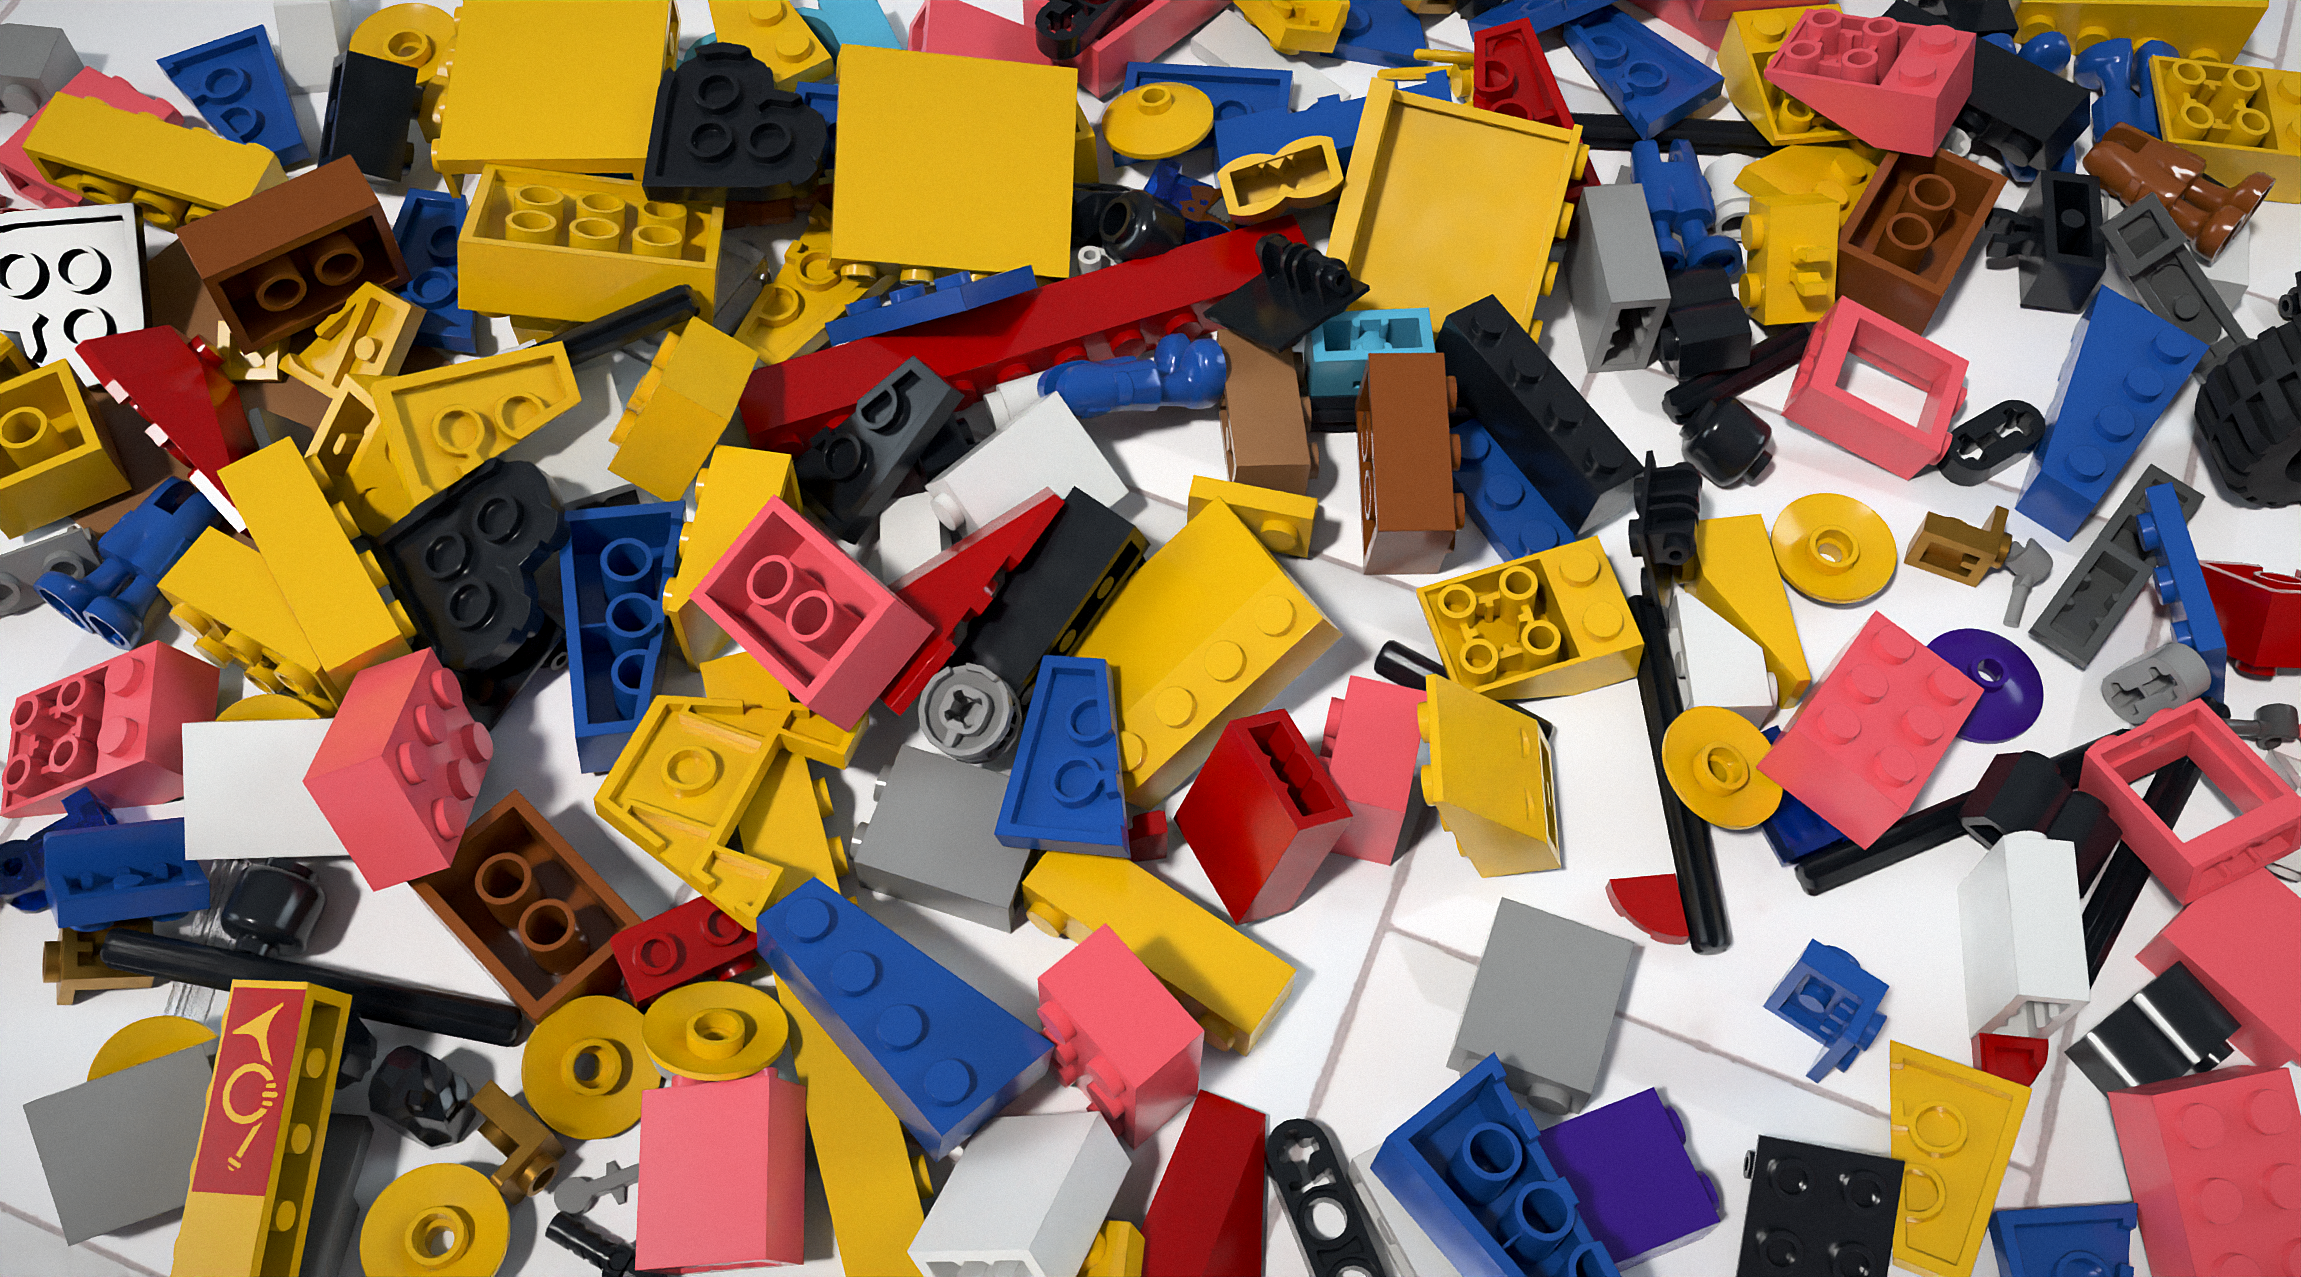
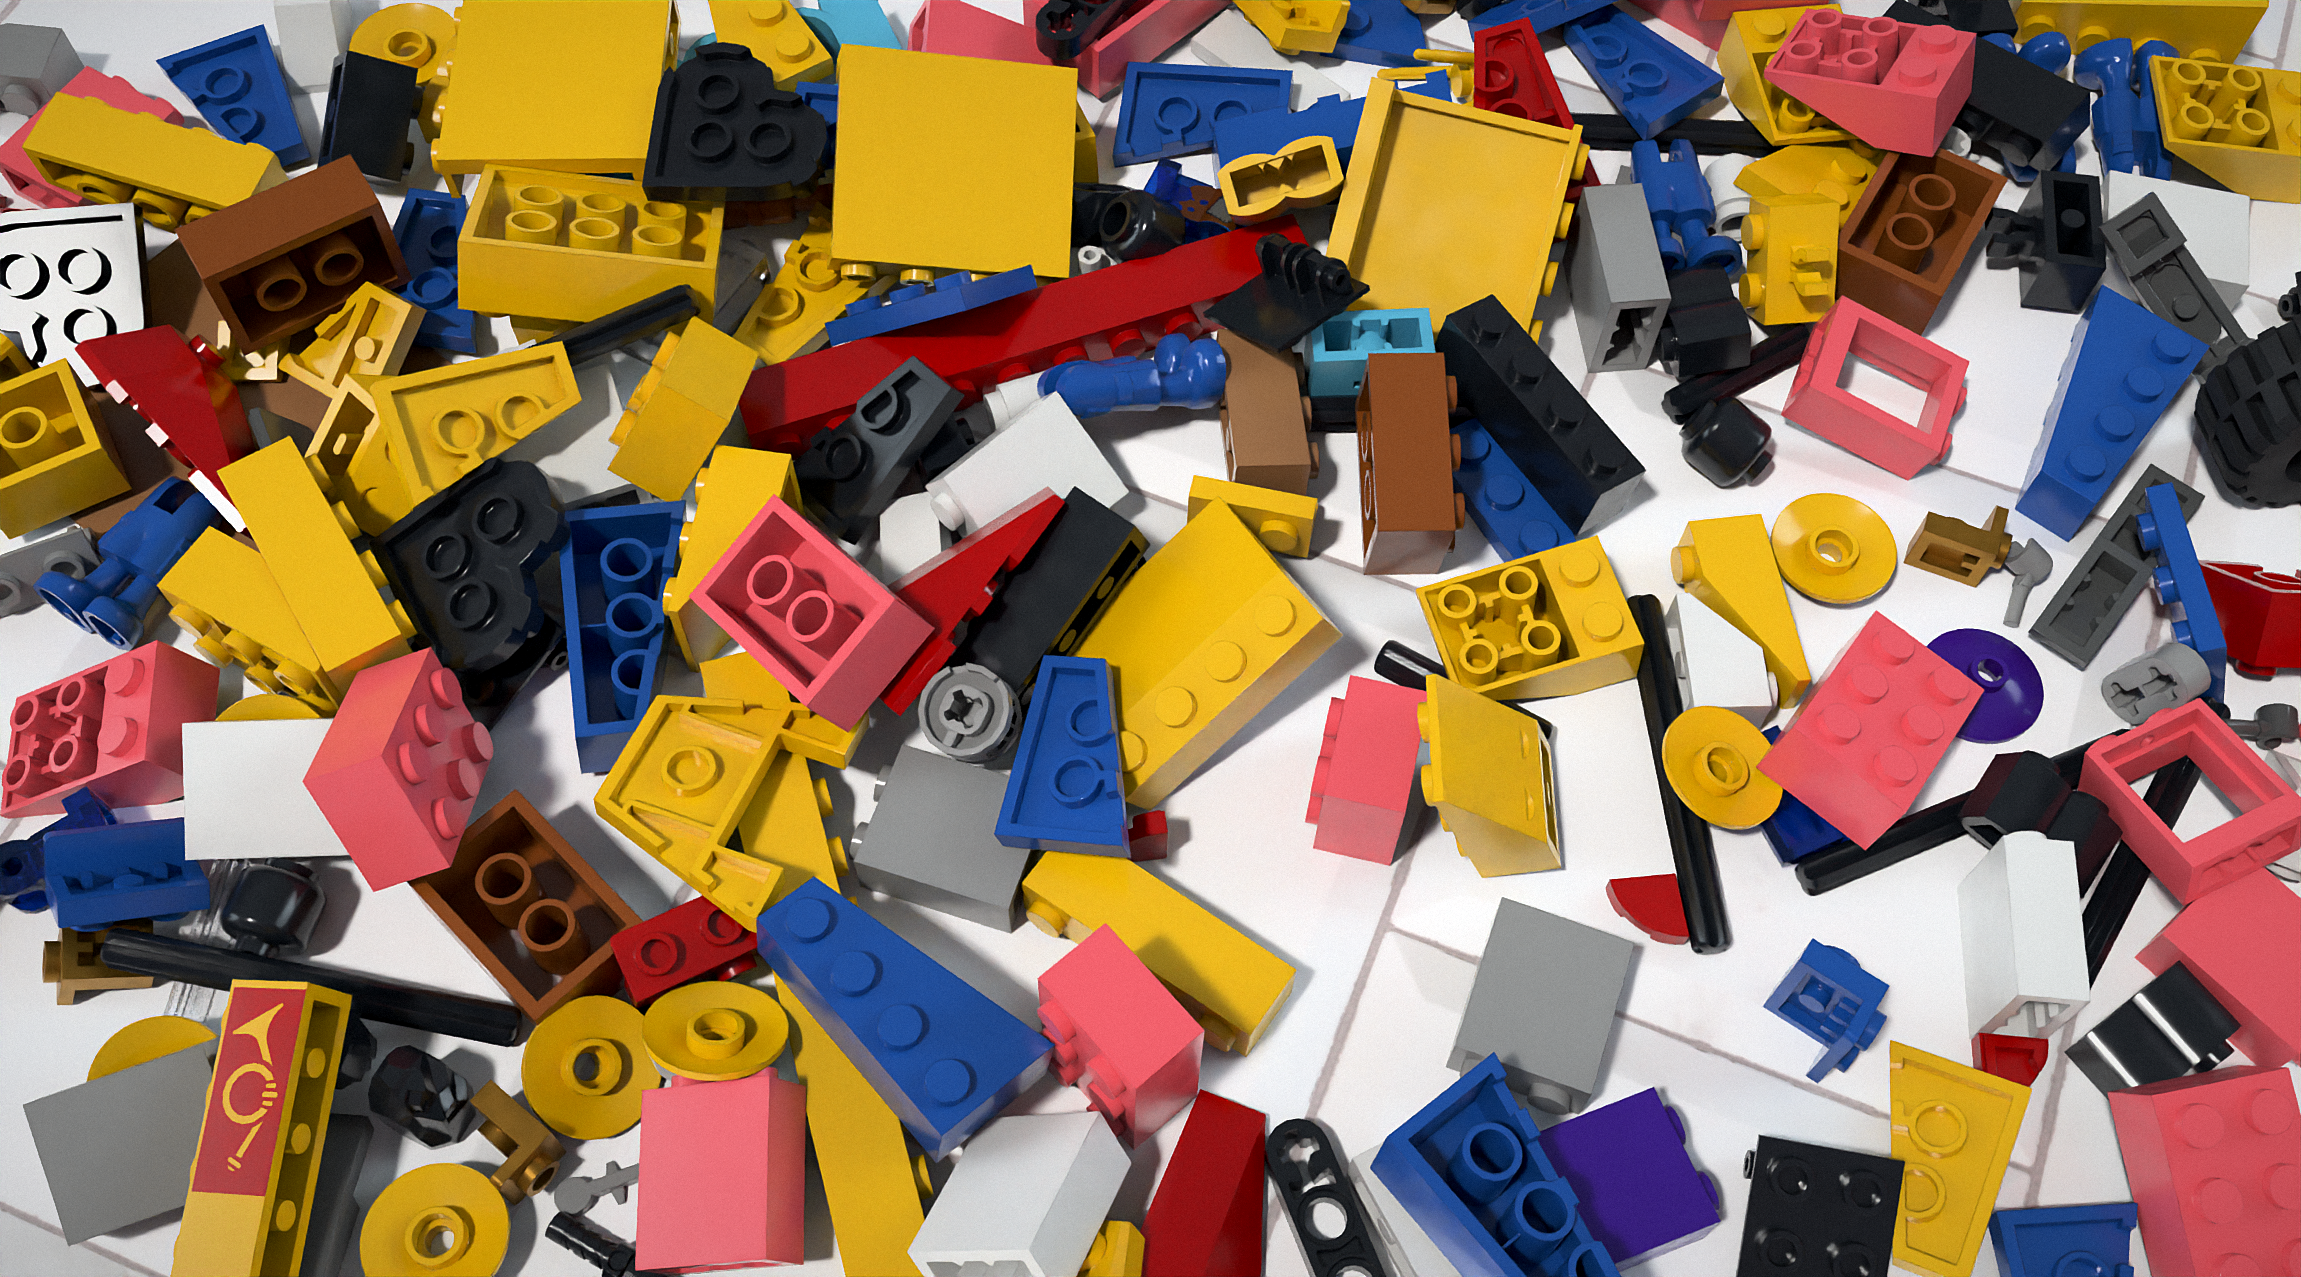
yellow dish [1101,82,1214,160] -> none
red brick [1173,708,1354,926] -> none
black hinge [1628,450,1703,629] -> none
black beam [1937,400,2046,487] -> none
dark orange piece [2082,121,2276,263] -> none

